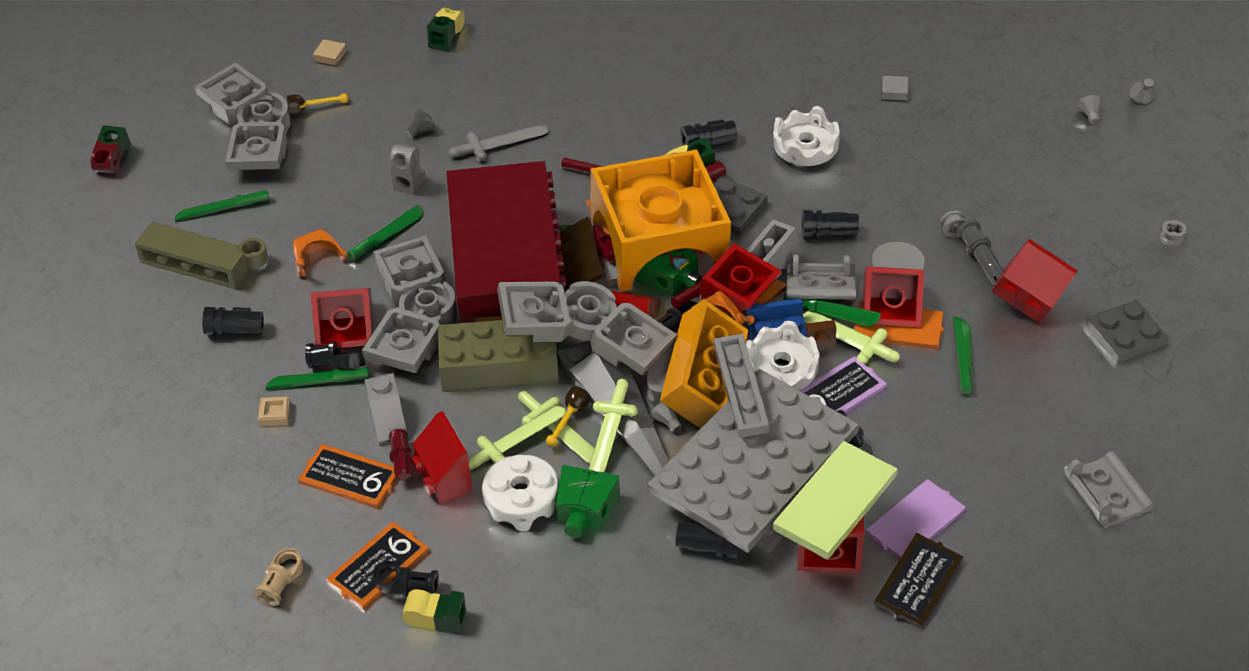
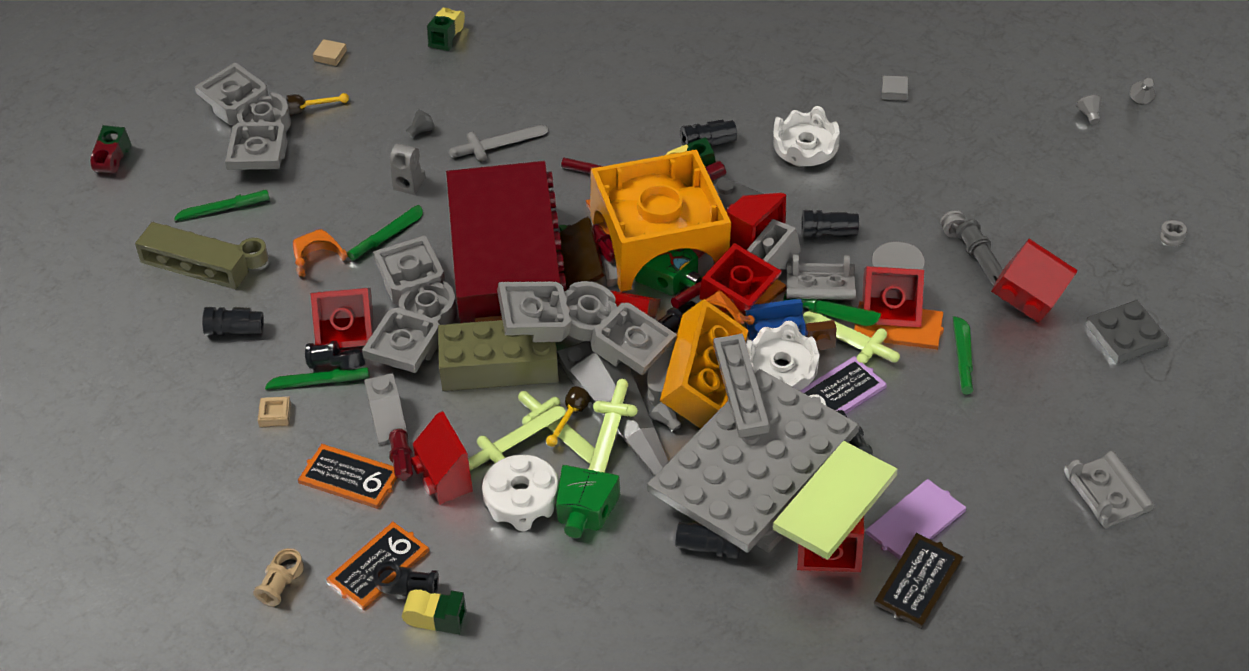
none -> red slope [726,193,787,250]

